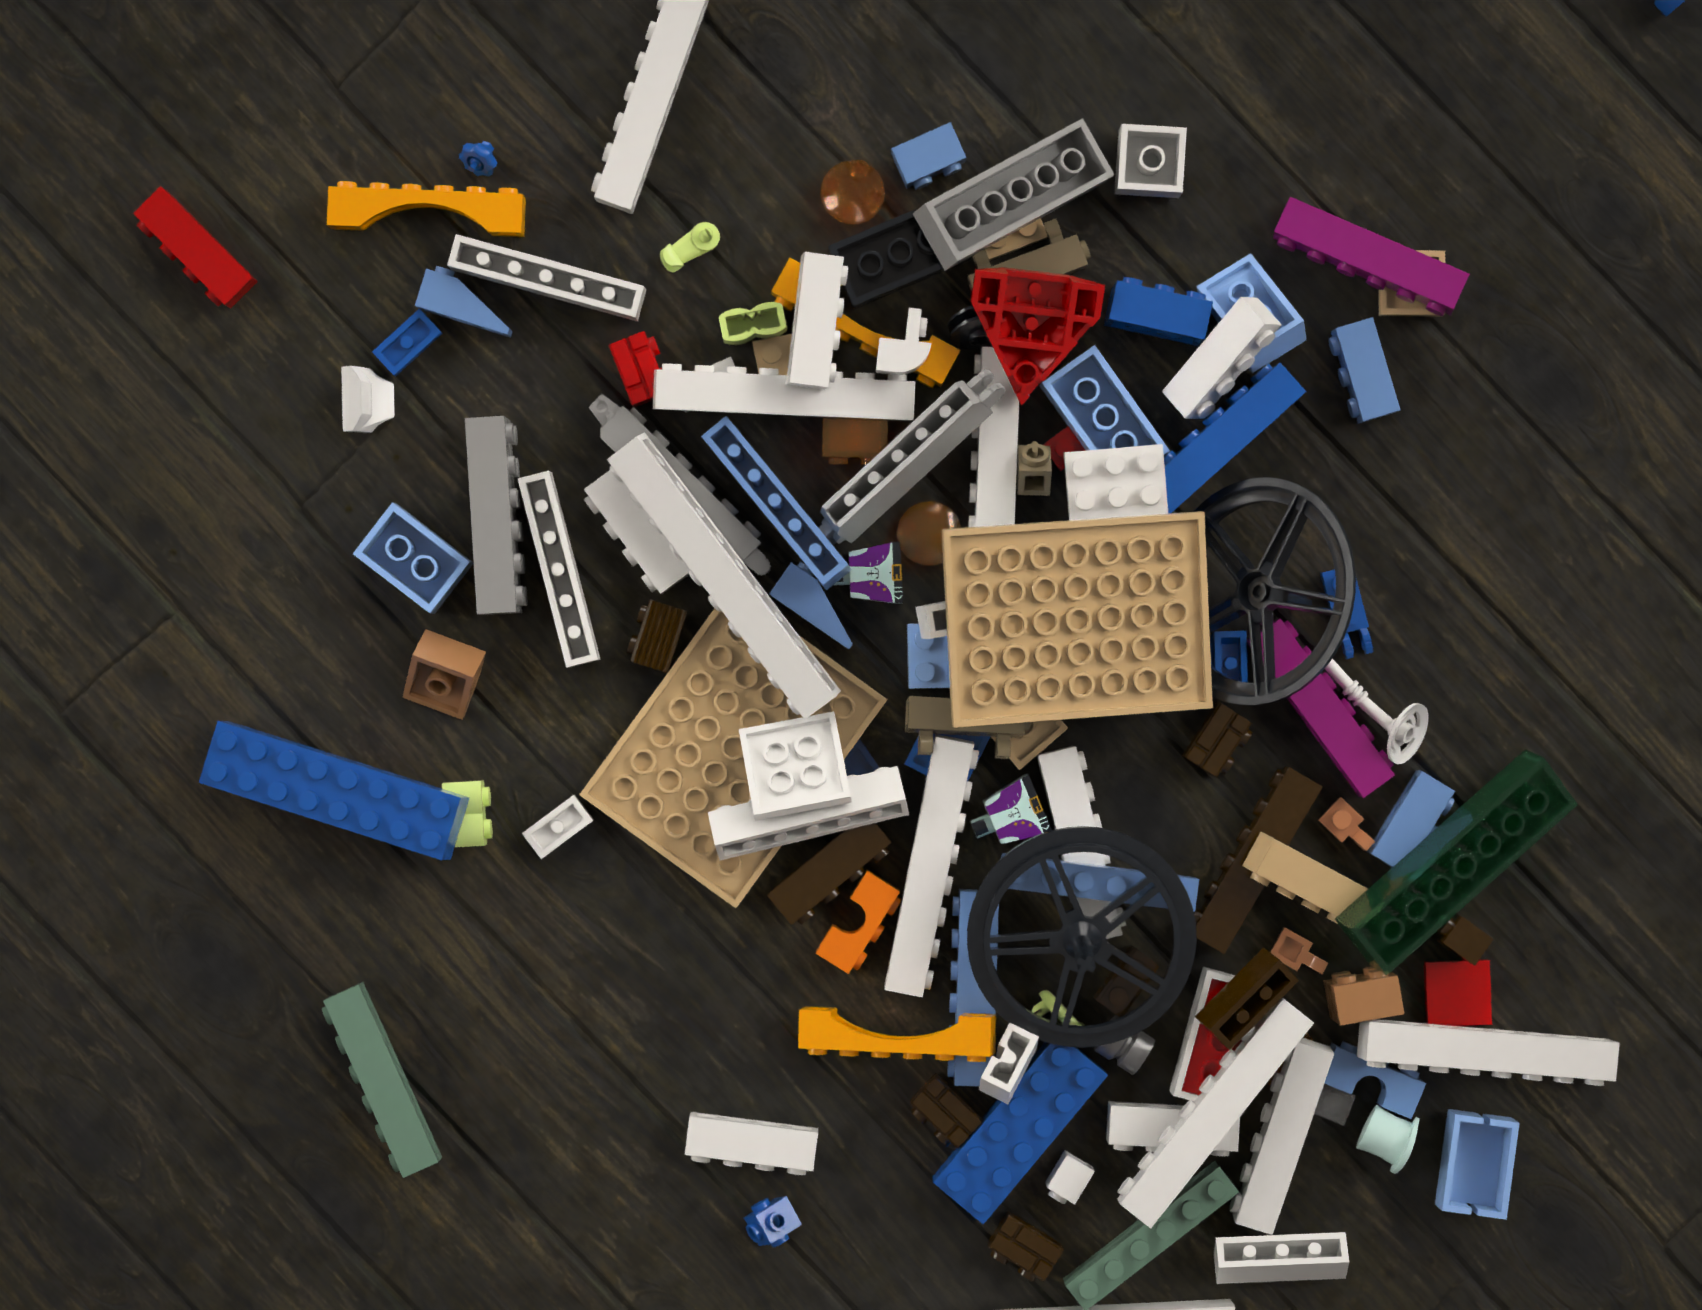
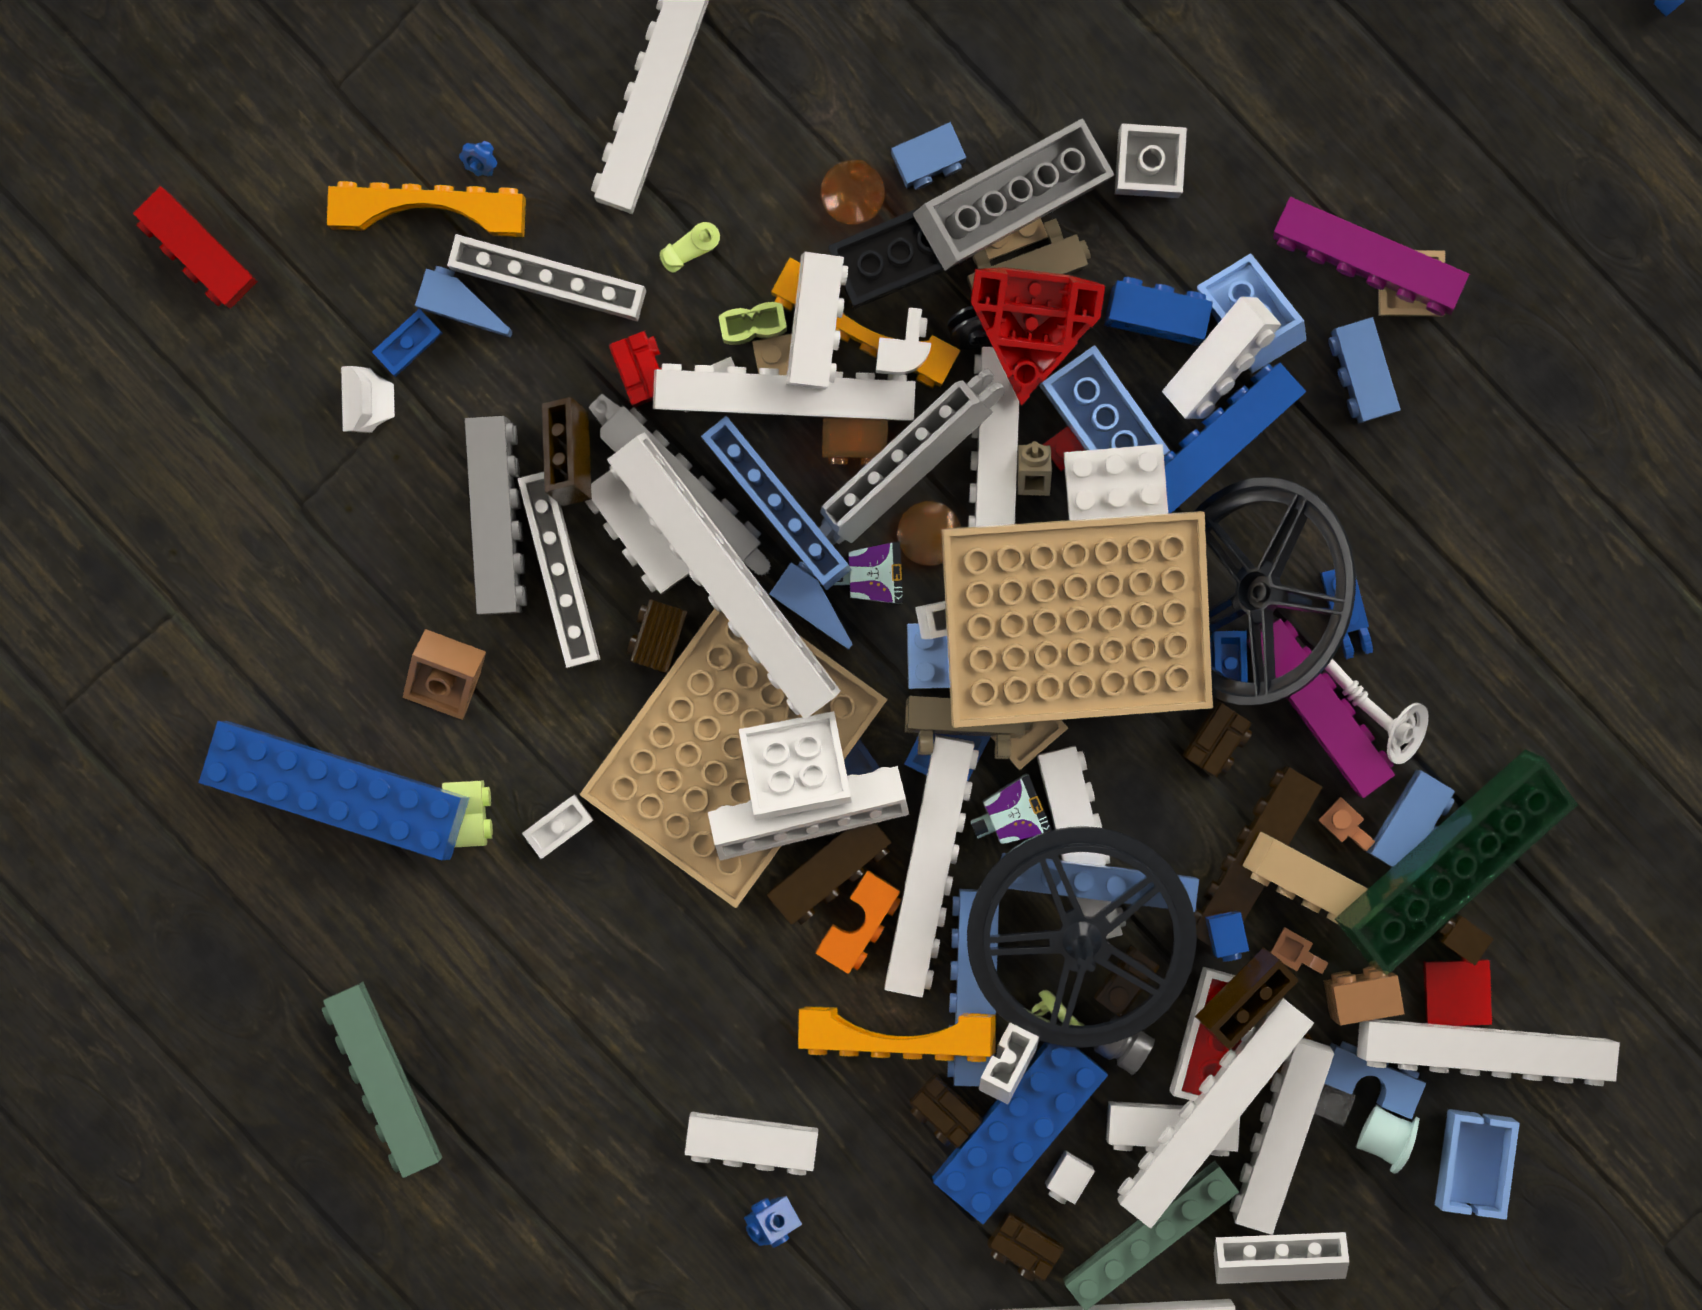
light blue brick [353,502,474,614] -> none
none -> dark brown brick [542,397,592,506]
none -> blue brick [1205,910,1249,962]

